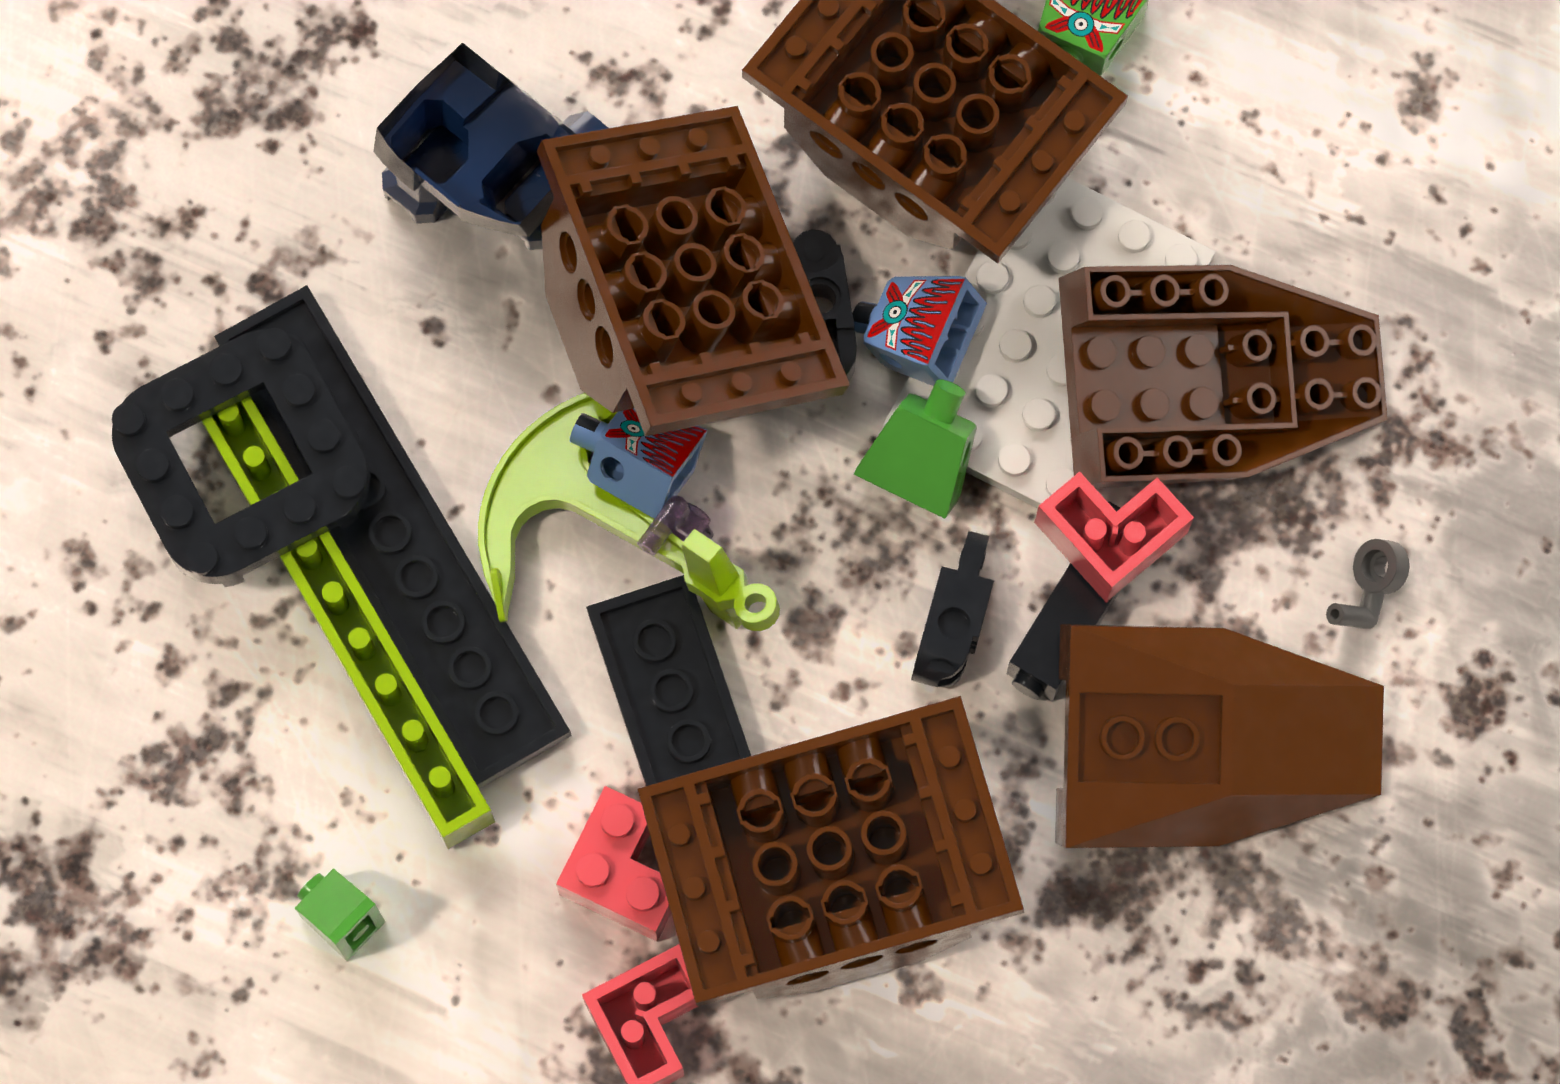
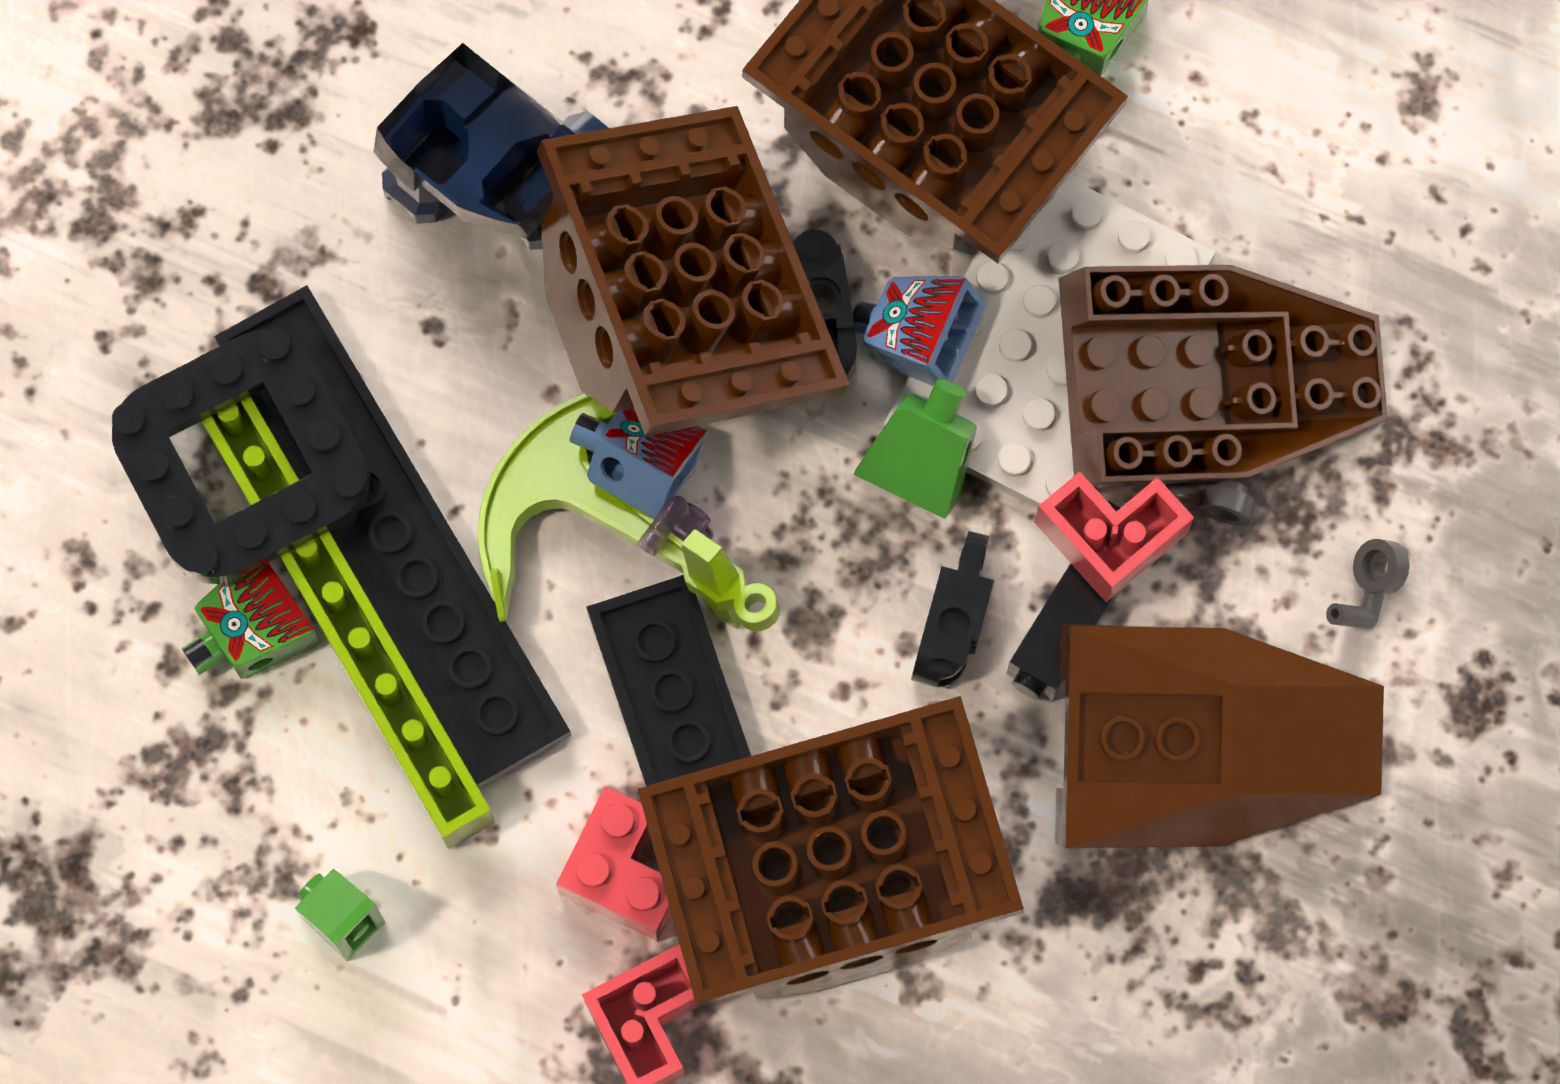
none -> torso [181,563,321,679]
none -> dark grey plate [1168,480,1256,525]

